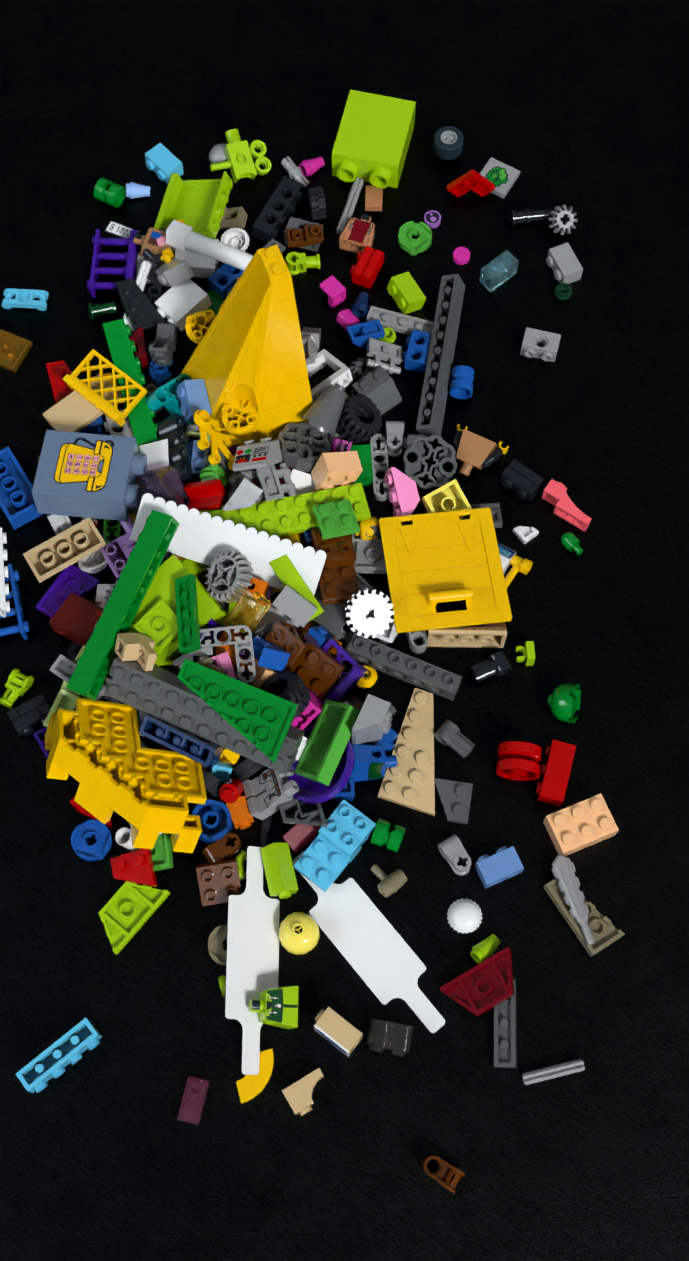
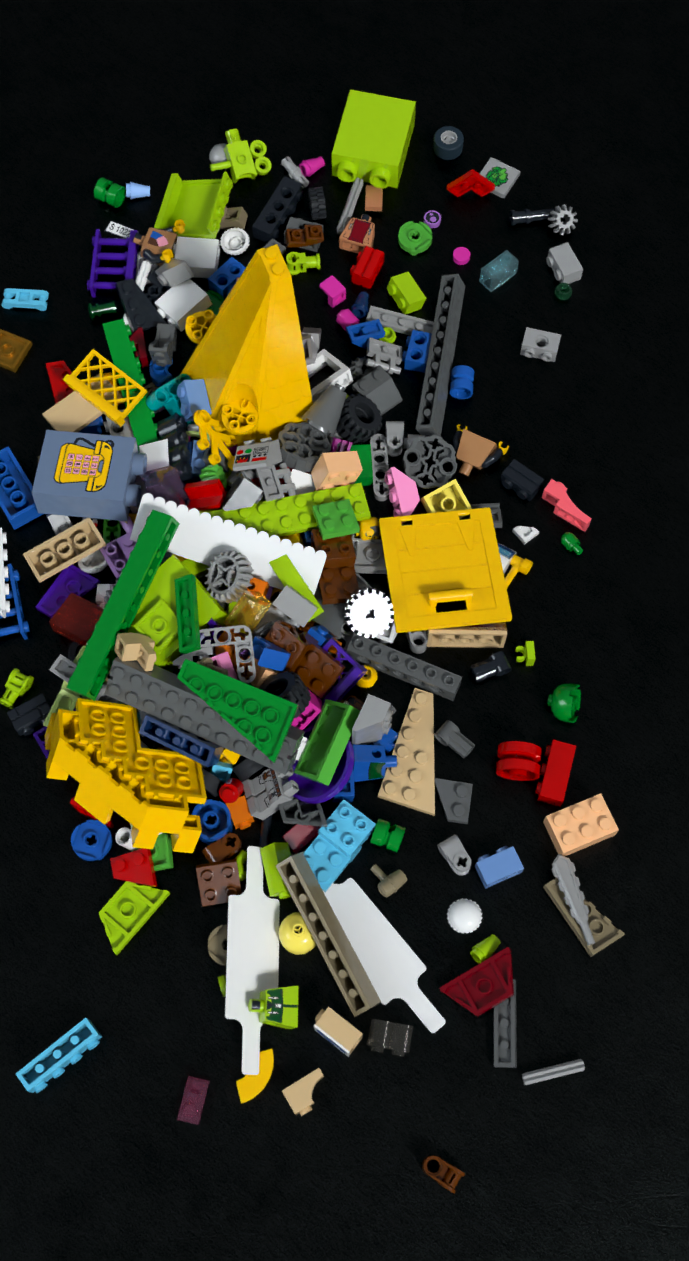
medium azure brick [145,143,184,184] -> none
white brick [166,220,254,271] -> none
none -> dark tan brick [275,852,381,1017]

